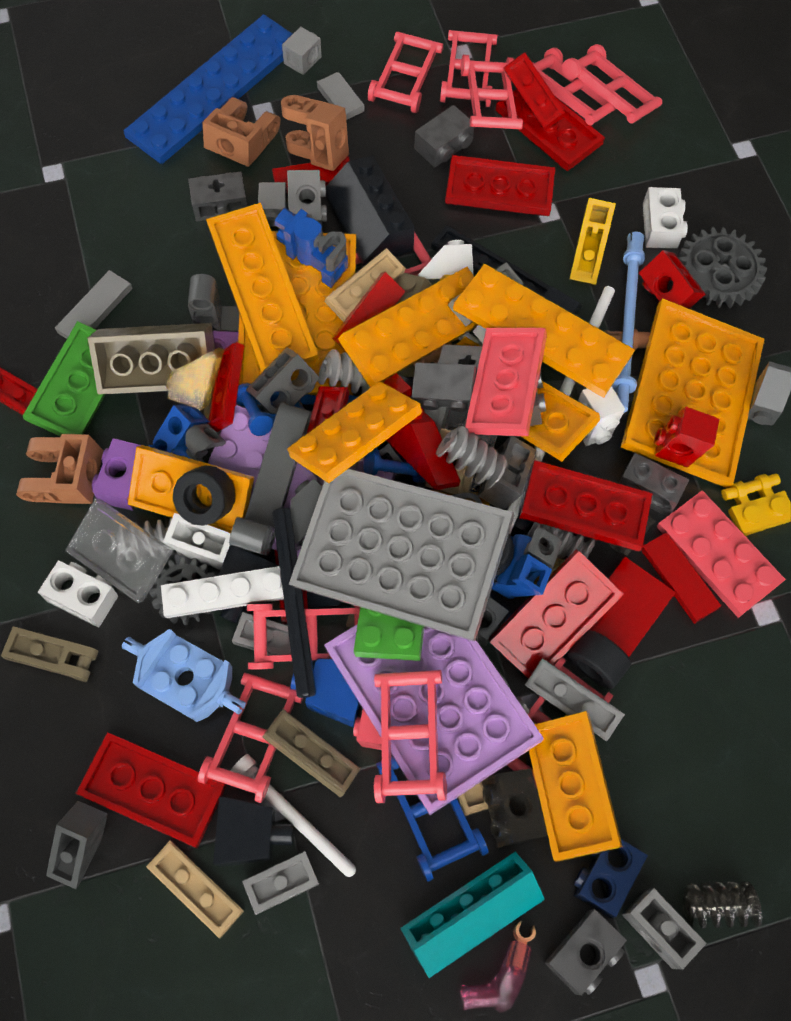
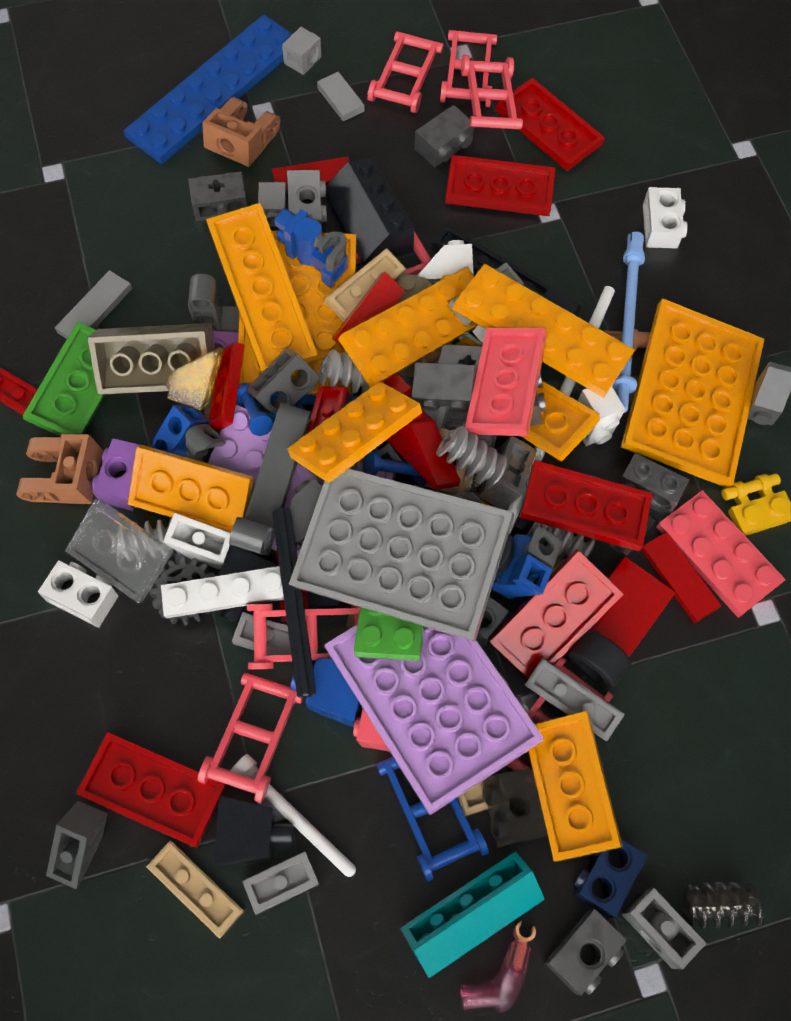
dark tan plate [1,626,99,682] -> none
light blue plate [122,629,246,722] -> none
black tyre [173,465,235,526] -> none
dark tan tile [262,709,361,797] -> none
nougat brick [281,95,349,171] -> none
coral piece [374,670,447,803] -> none
red tile [503,52,566,131] -> none
coral piece [532,47,616,125] -> none
coral piece [562,44,662,123] -> none
yellow slope [569,198,616,285] -> none
red brick [639,250,706,309] -> none
red brick [654,406,719,468] -> none
dark grey gear [678,227,767,308] -> none

